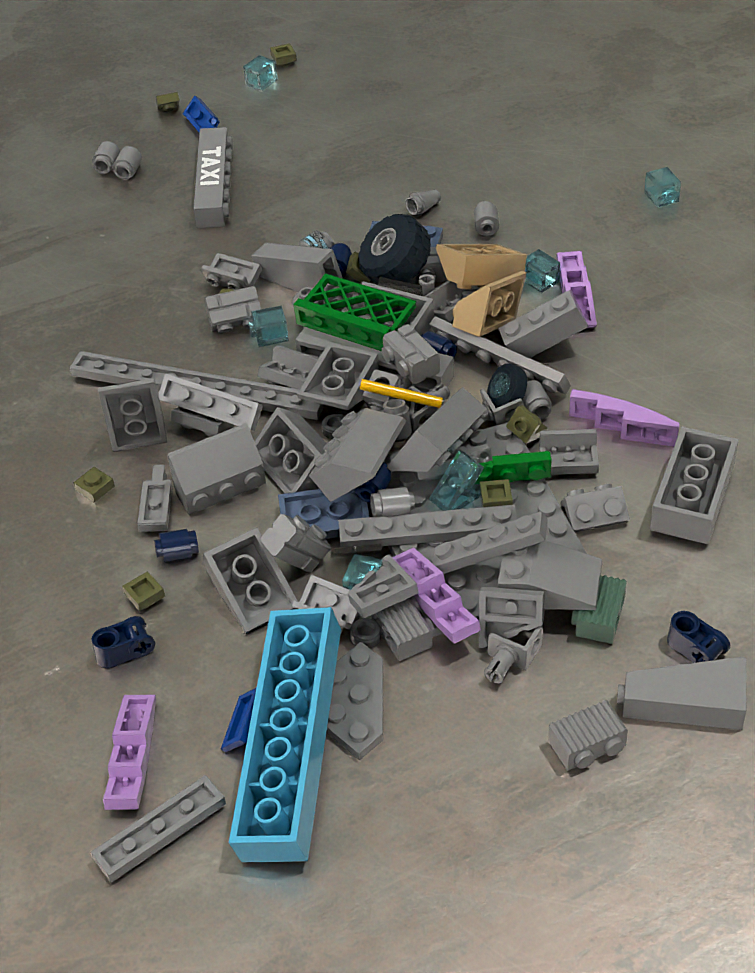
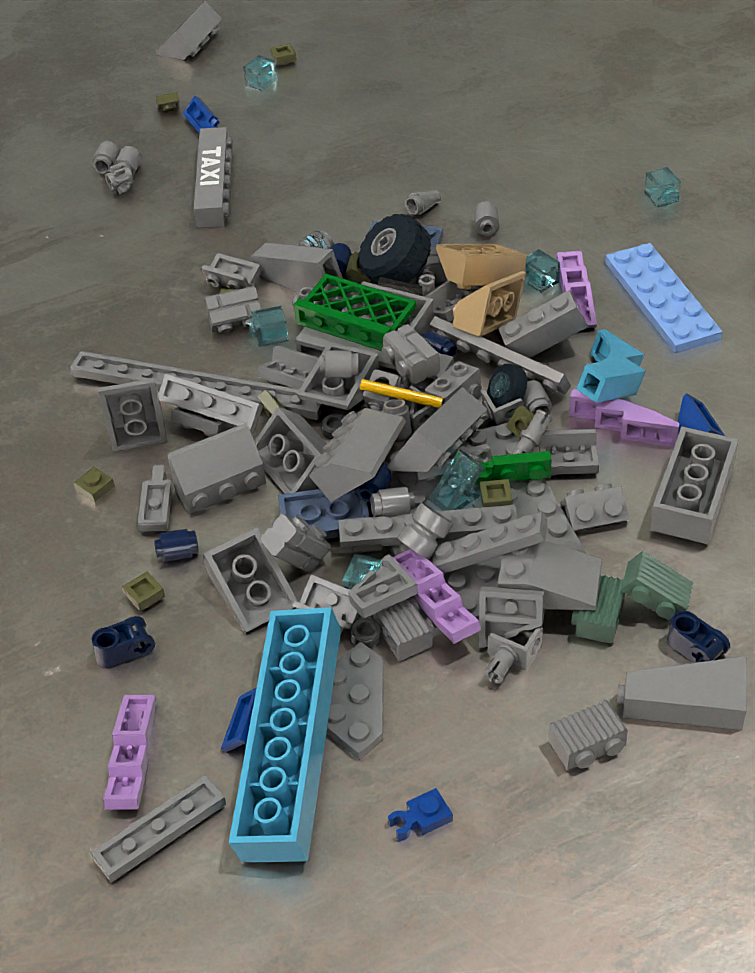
none -> light grey gear [105,163,134,194]
none -> light grey slope [155,1,222,60]
none -> plate [258,390,286,418]
none -> light grey brick [320,350,358,378]
none -> blue plate [388,788,453,841]
none -> light grey wheel [397,502,454,559]
none -> light grey bracket [425,361,482,406]
none -> light grey pin [511,410,553,454]
none -> medium azure arch [576,329,646,403]
none -> light blue plate [605,243,723,353]
none -> sand green brick [621,551,693,621]
none -> blue slope [678,393,725,436]

